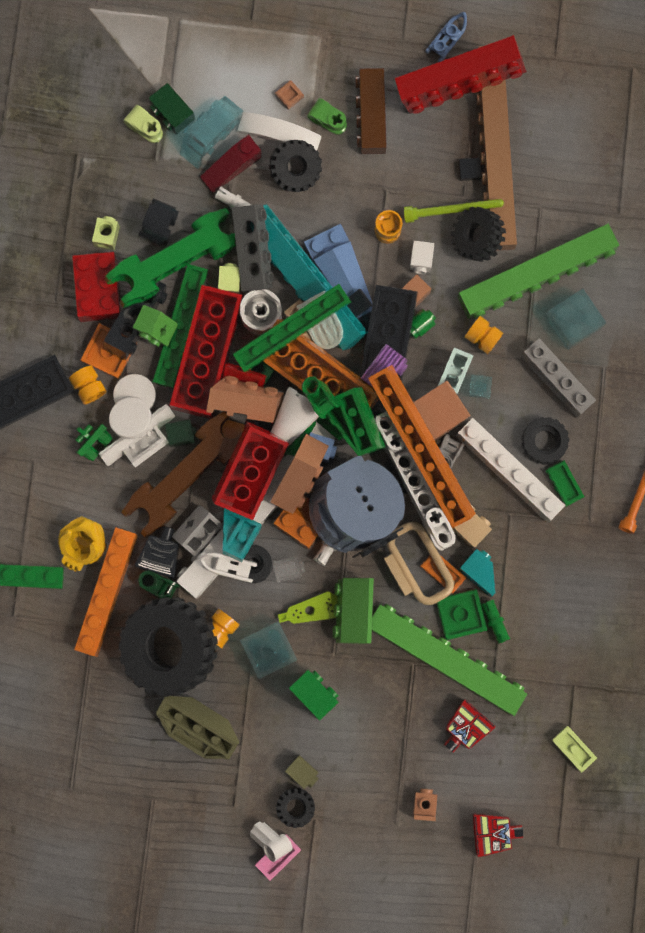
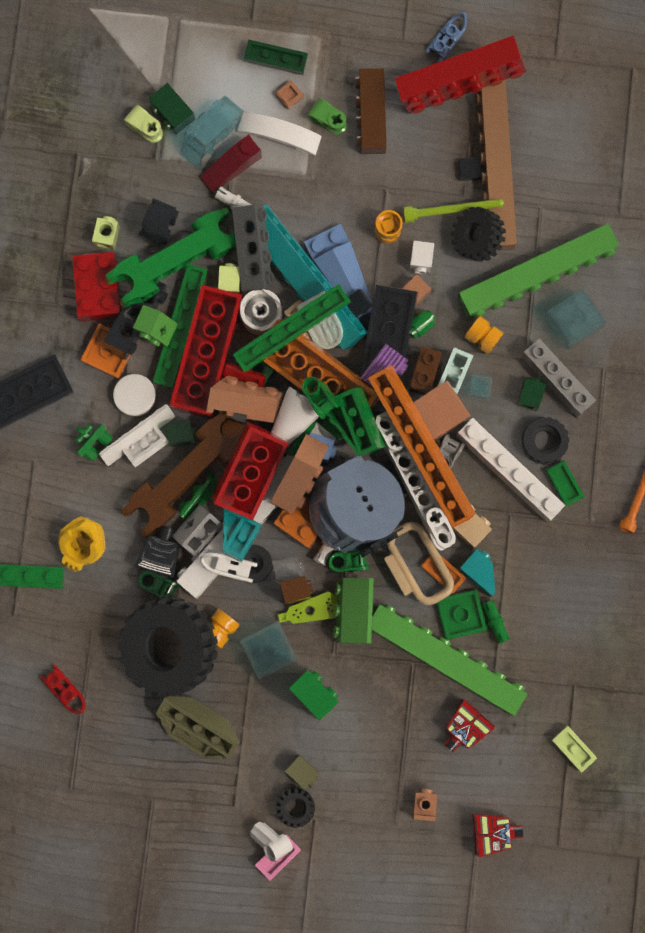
light orange wheel [69,365,107,405] -> none
orange brick [74,527,138,657] -> none
white tile [109,397,152,439] -> none
black tyre [269,140,322,192] -> none
none -> red piece [40,664,86,714]
none -> green piece [179,470,216,521]
none -> dark green plate [244,39,308,75]
none -> reddish brown brick [280,576,314,605]
none -> green piece [328,549,370,573]
none -> reddish brown brick [409,347,442,395]
none -> dark green brick [517,377,546,411]

